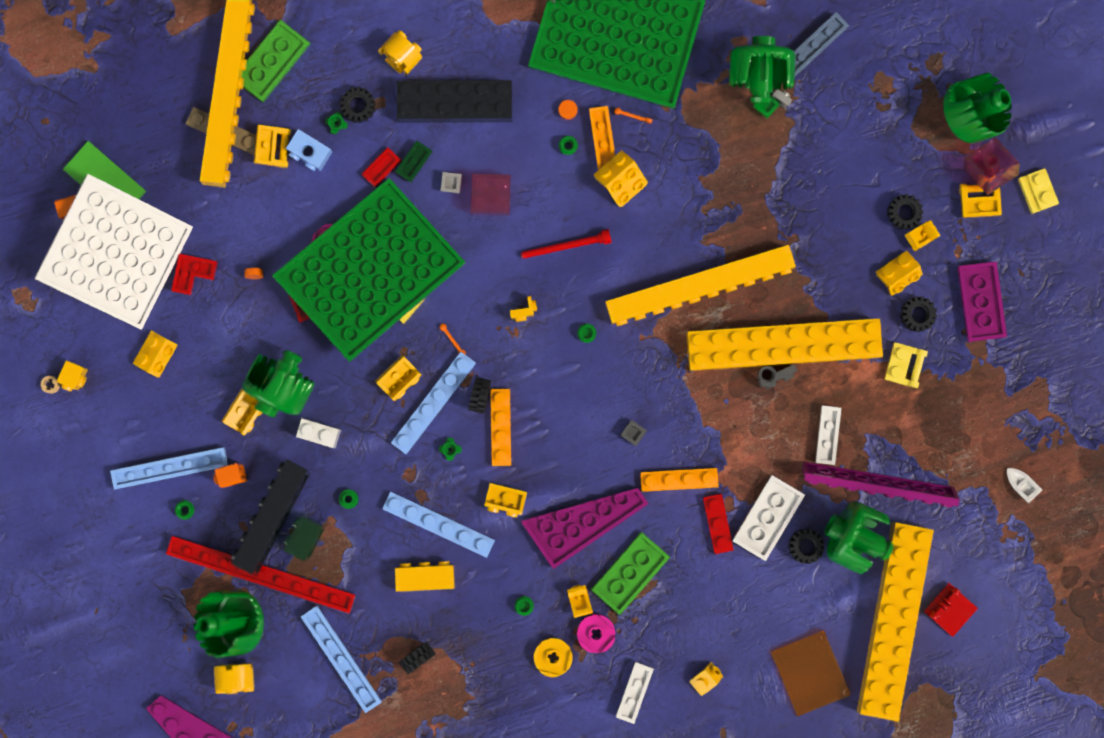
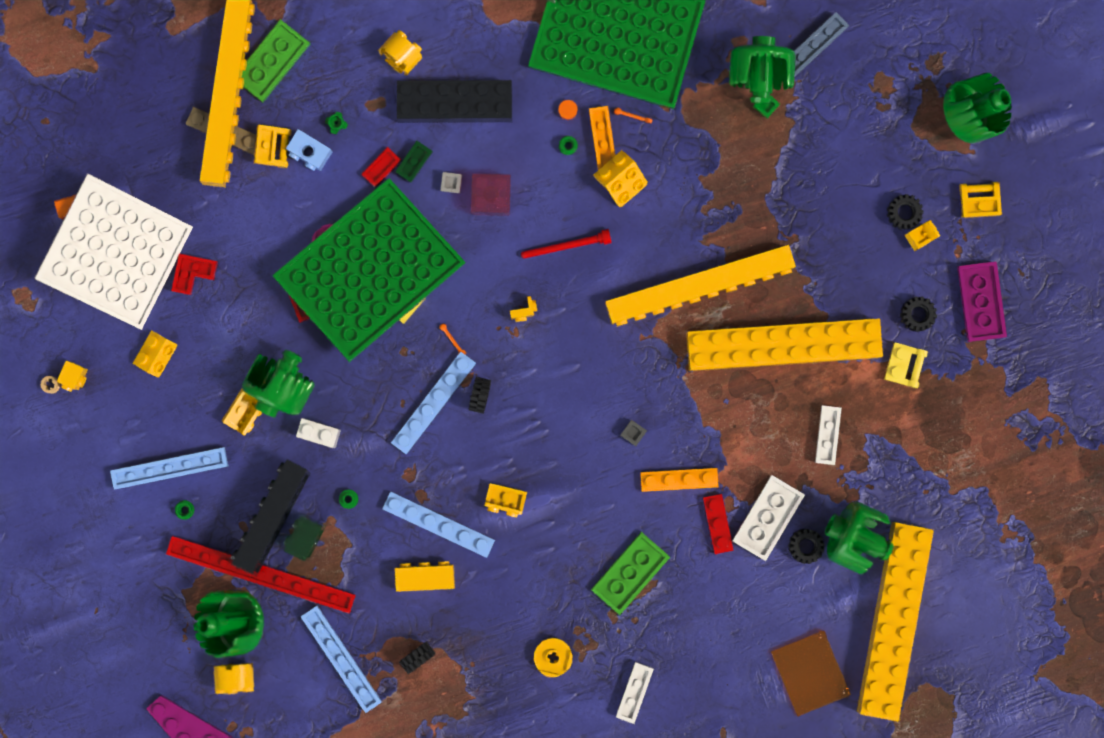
bright green tile [63,141,146,199] -> none
orange brick [213,463,248,488] -> none
orange tile [244,268,264,279] -> none
black tyre [340,87,376,123] -> none
yellow bracket [375,355,421,401] -> none
green plate [439,438,462,461] -> none
light orange plate [491,389,511,466] -> none
green plate [515,596,534,616] -> none
magenta wing [521,488,648,569] -> none
yellow bracket [567,585,593,618] -> none
green plate [577,324,596,343] -> none
dark pink plate [577,614,616,653] -> none
yellow bracket [689,662,723,696] -> none
dark grey plate [757,364,797,389] -> none
light grey plate [772,89,792,109] -> none
magenta plate [802,461,960,508] -> none
yellow bracket [876,250,922,296] -> none
red hinge [924,583,978,637] -> none
clear pink brick [964,137,1020,195] -> none
white plate [1007,468,1042,504] -> none
light yellow plate [1018,168,1059,214] -> none

